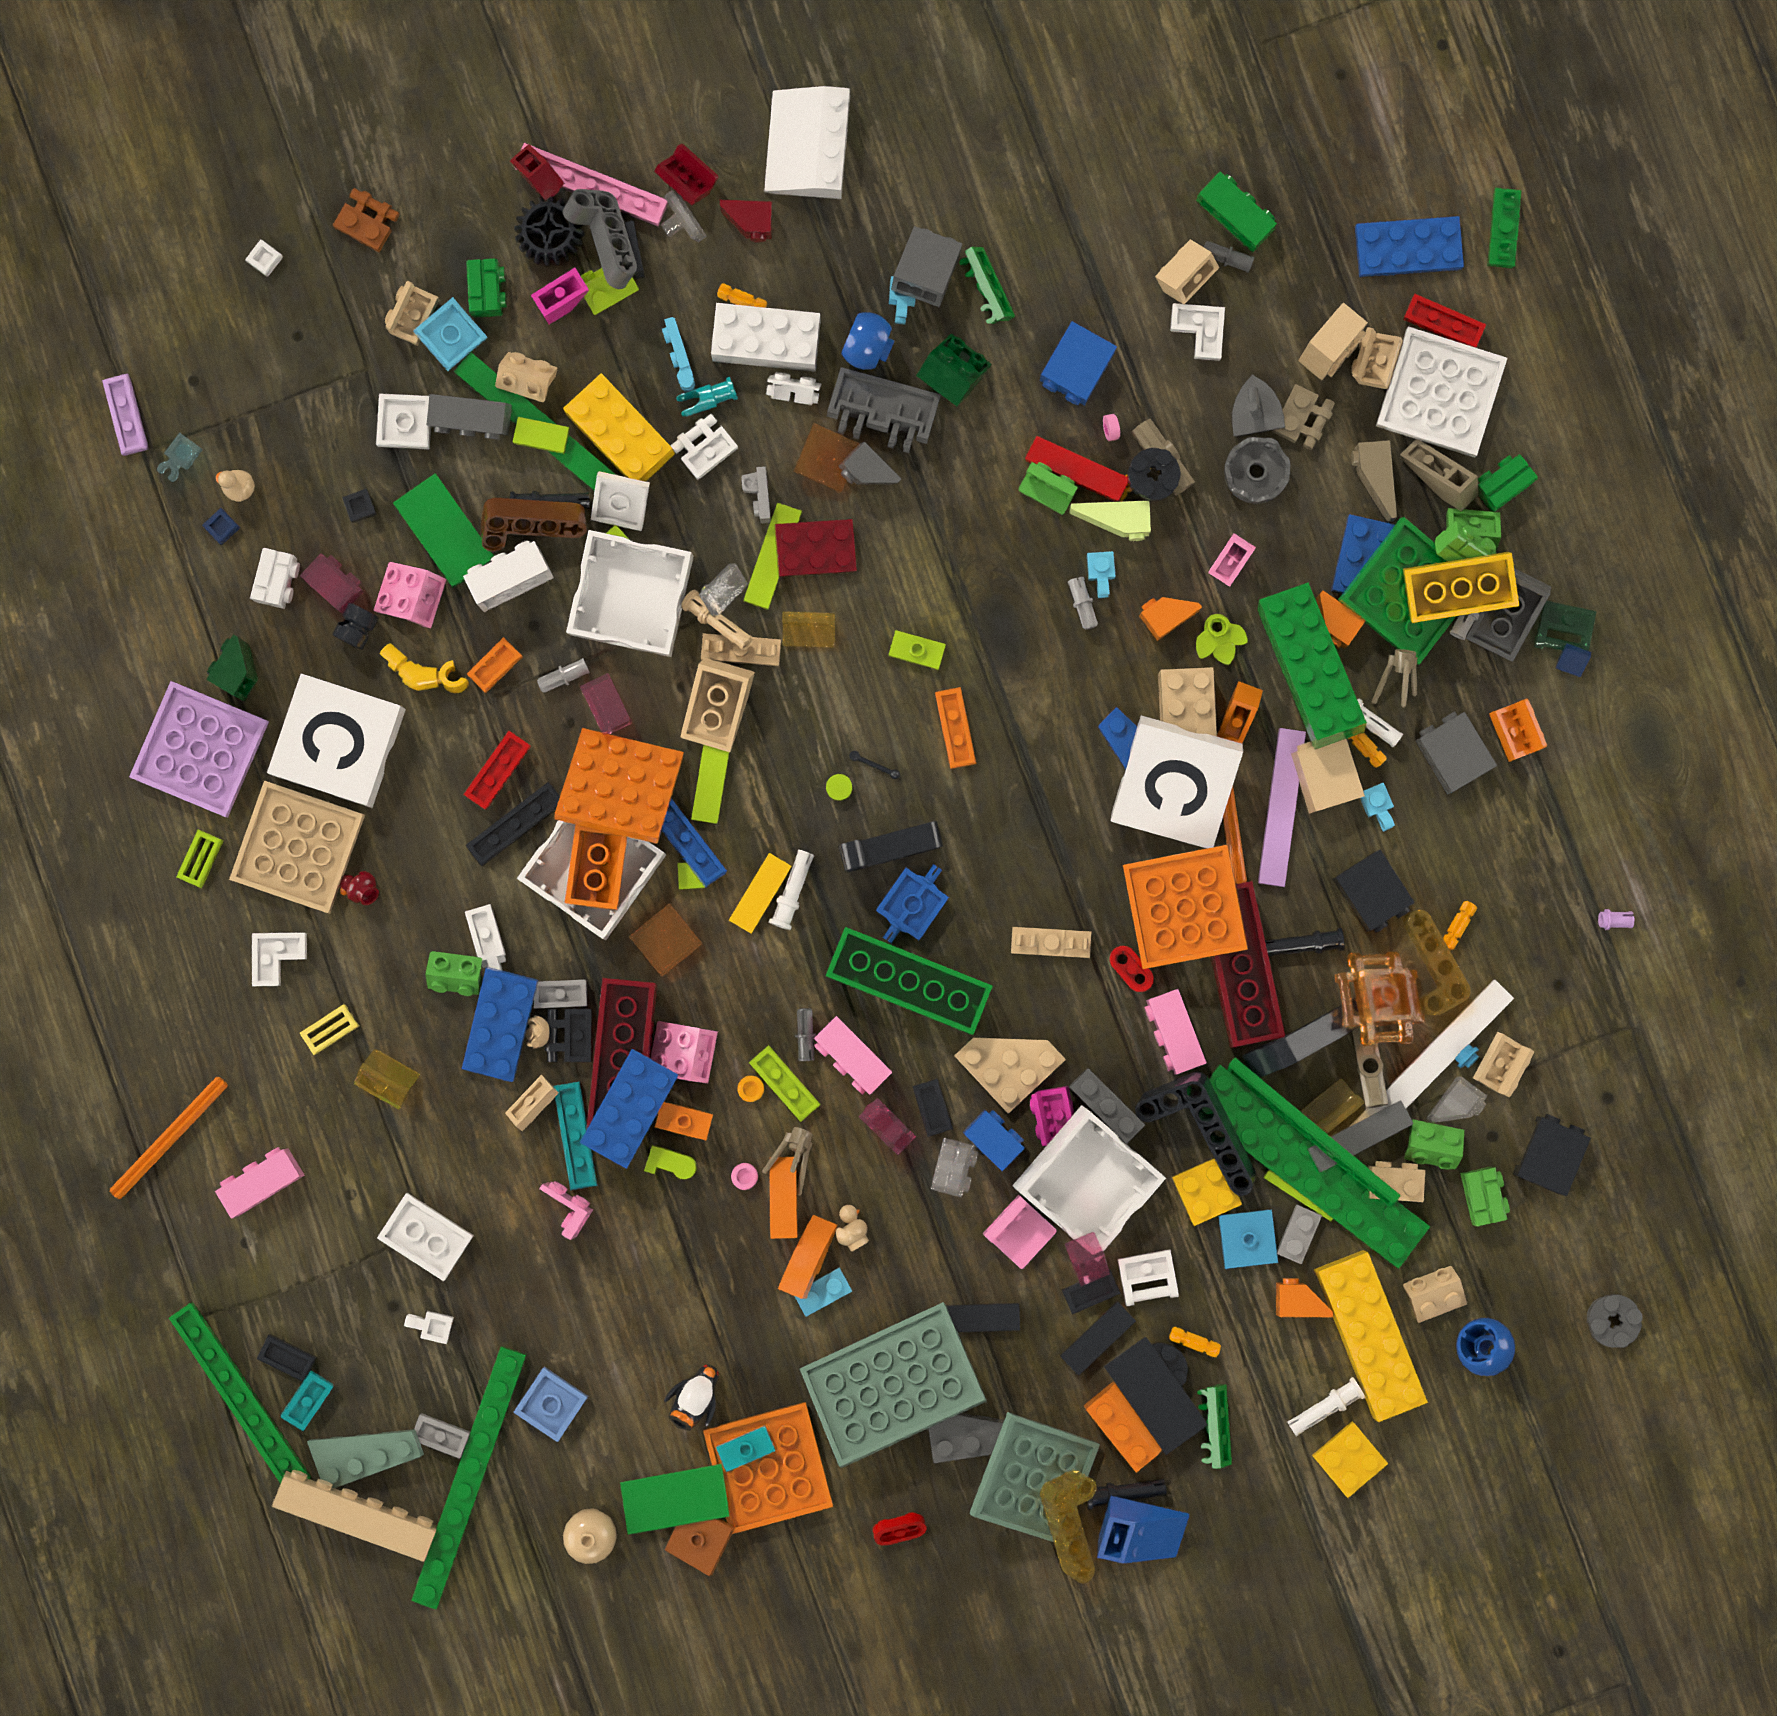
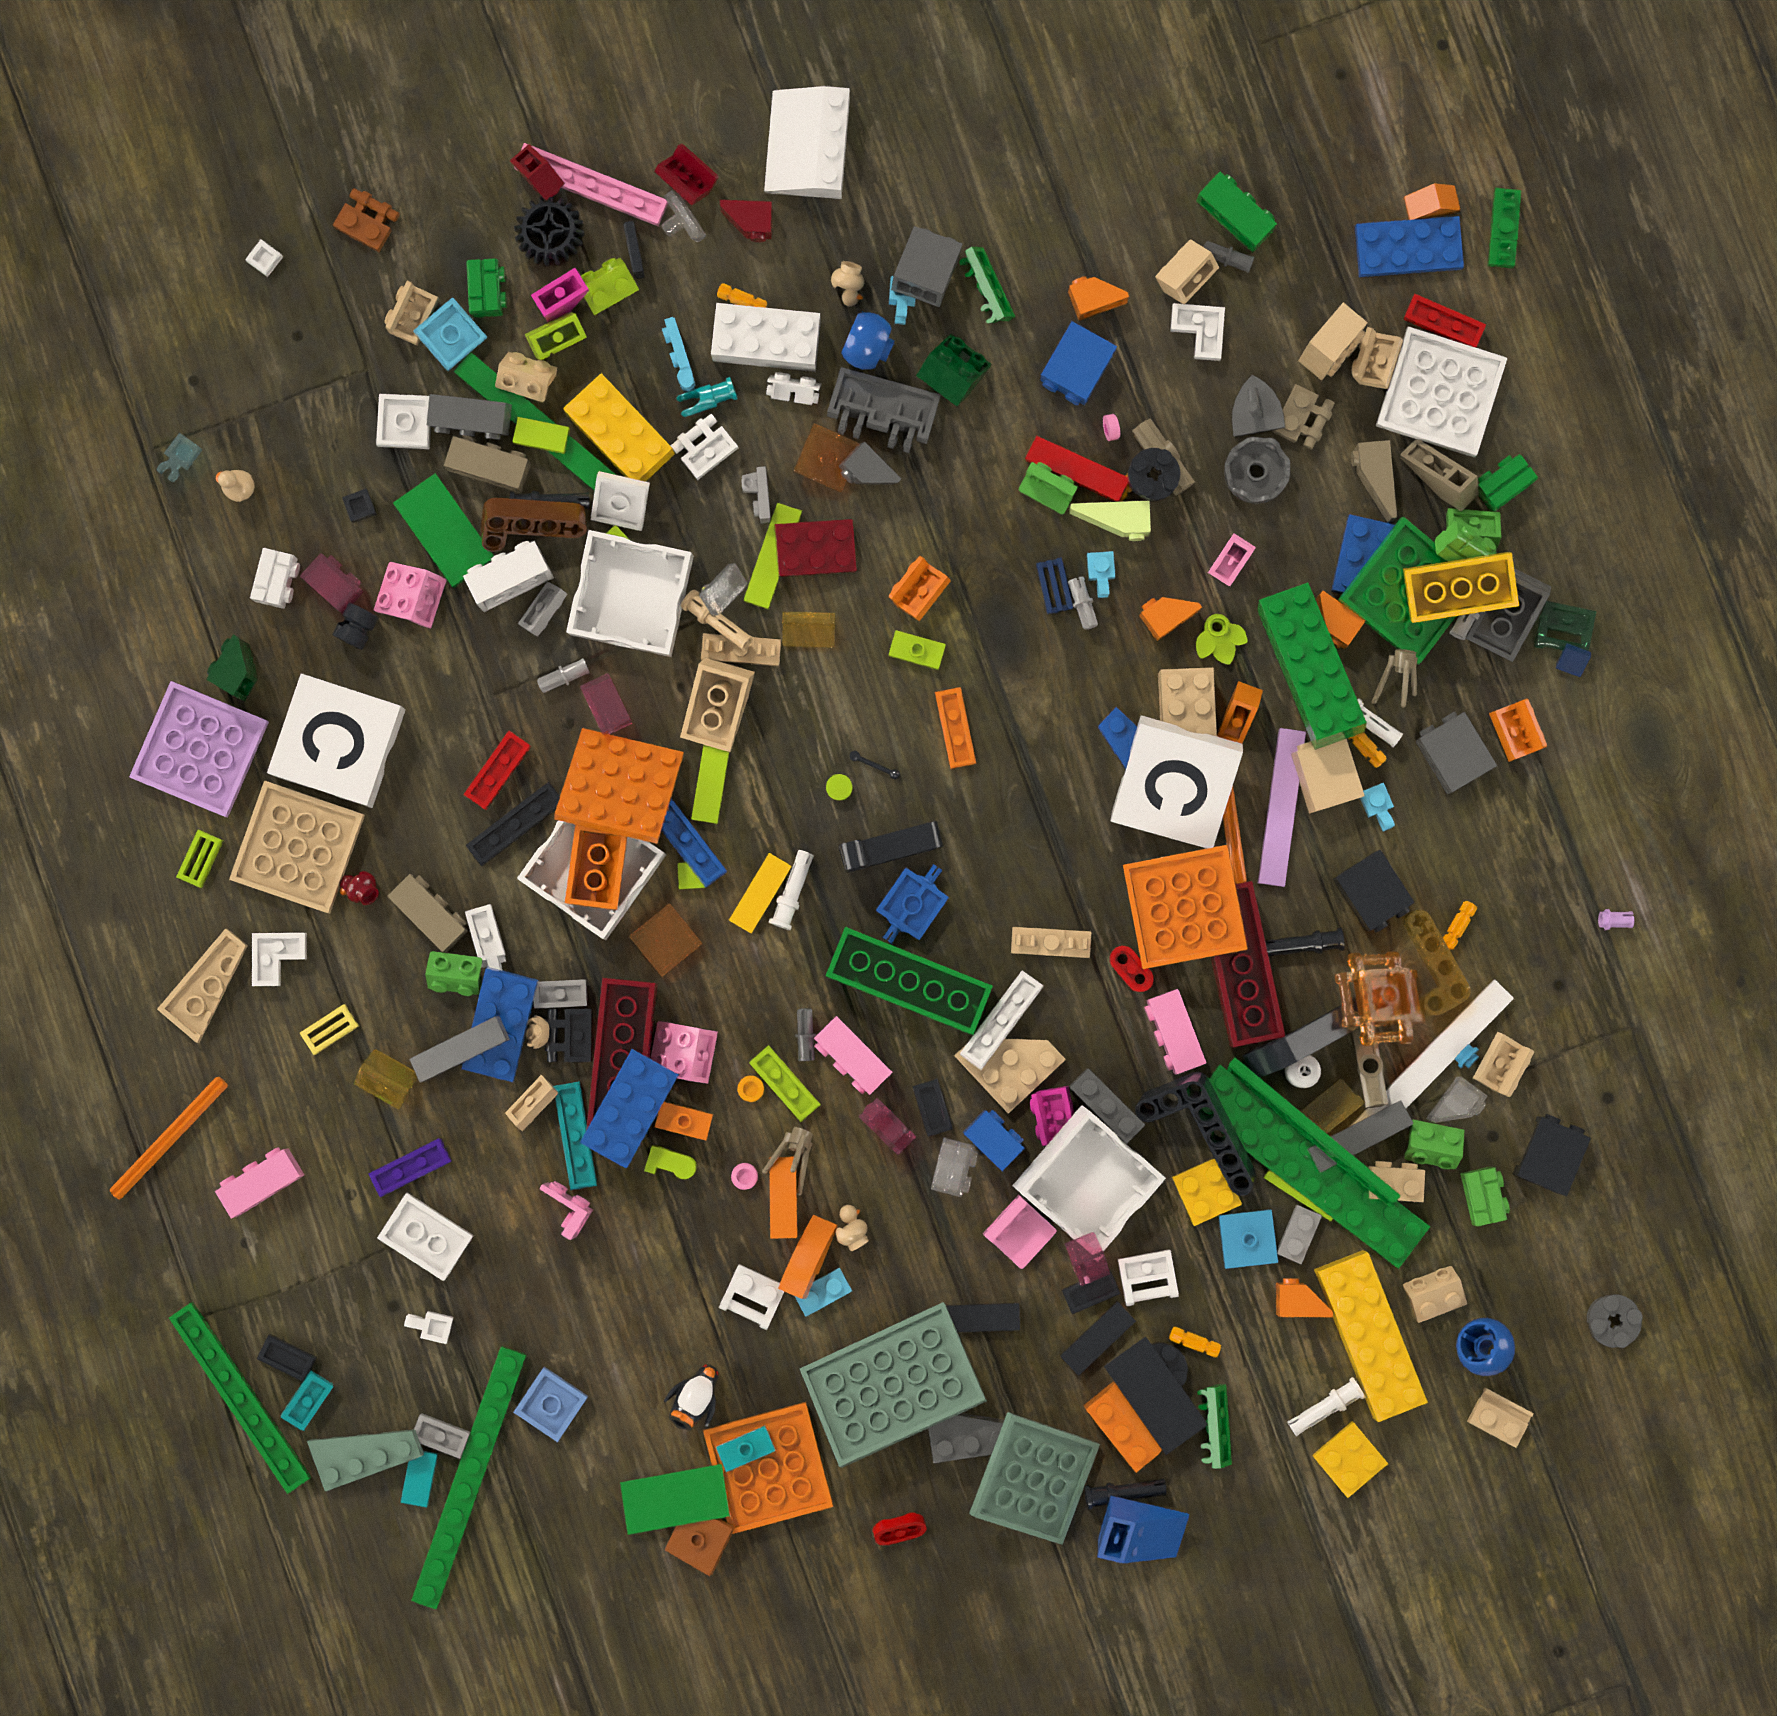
lavender tile [102,374,149,456] -> none
dark blue tile [202,508,240,545] -> none
tan brick [272,1470,437,1562] -> none
yellow piece [379,643,469,693] -> none
orange plate [467,637,523,693] -> none
dark grey beam [563,189,637,289] -> none
tan cylinder [563,1508,617,1564] -> none
clear yellow beam [1040,1470,1096,1584] -> none
none -> tan wing [157,929,248,1043]
none -> dark purple tile [369,1138,452,1197]
none -> dark tan brick [387,874,468,953]
none -> teal tile [401,1451,438,1508]
none -> tile [410,1016,510,1083]
none -> dark tan brick [444,435,531,494]
none -> light grey plate [518,581,567,637]
none -> lime brick [525,312,587,360]
none -> white plate [719,1264,784,1330]
none -> tan animal [831,261,864,307]
none -> orange bracket [889,556,951,621]
none -> white tile [960,971,1043,1070]
none -> dark blue tile [1036,557,1073,615]
none -> orange slope [1068,276,1129,321]
none -> white head [1284,1055,1321,1088]
none -> orange slope [1404,183,1460,220]
none -> tan plate [1467,1387,1534,1448]

